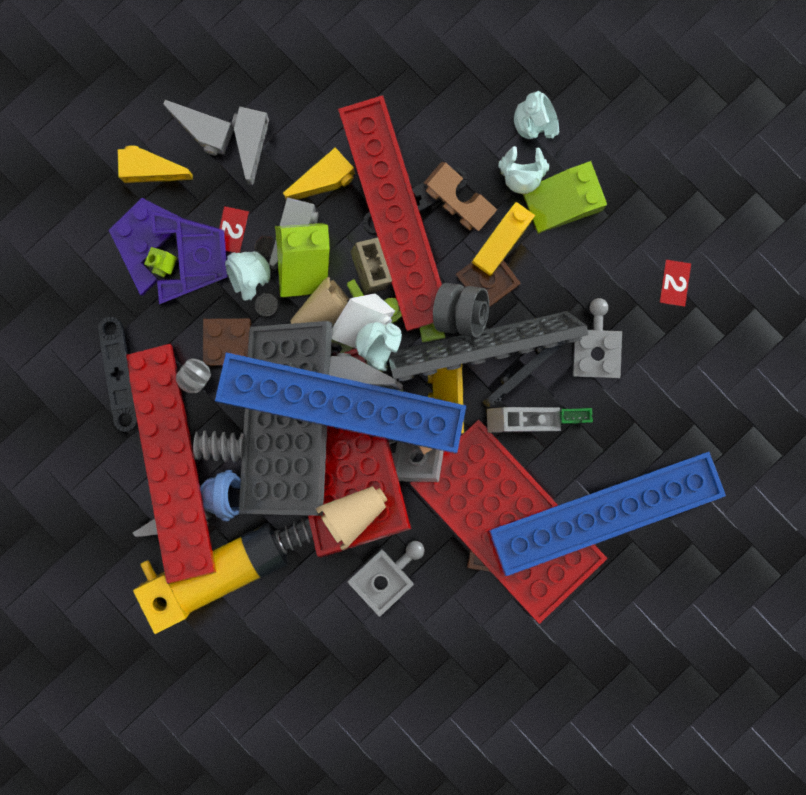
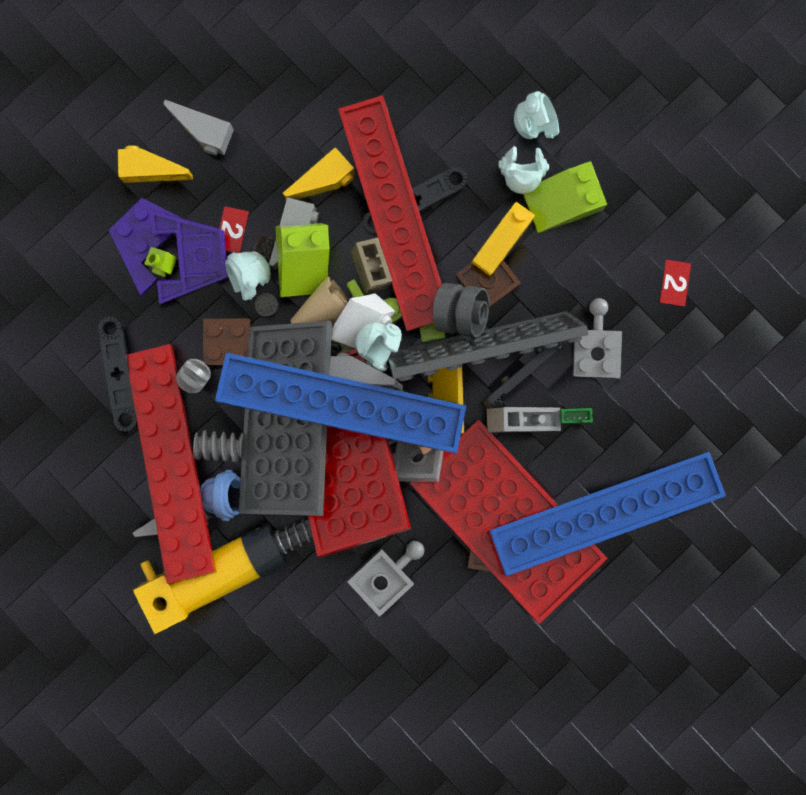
light grey slope [232,107,269,185] -> none
tan cone [316,486,387,551] -> none
medium nougat arch [423,162,497,231] -> none

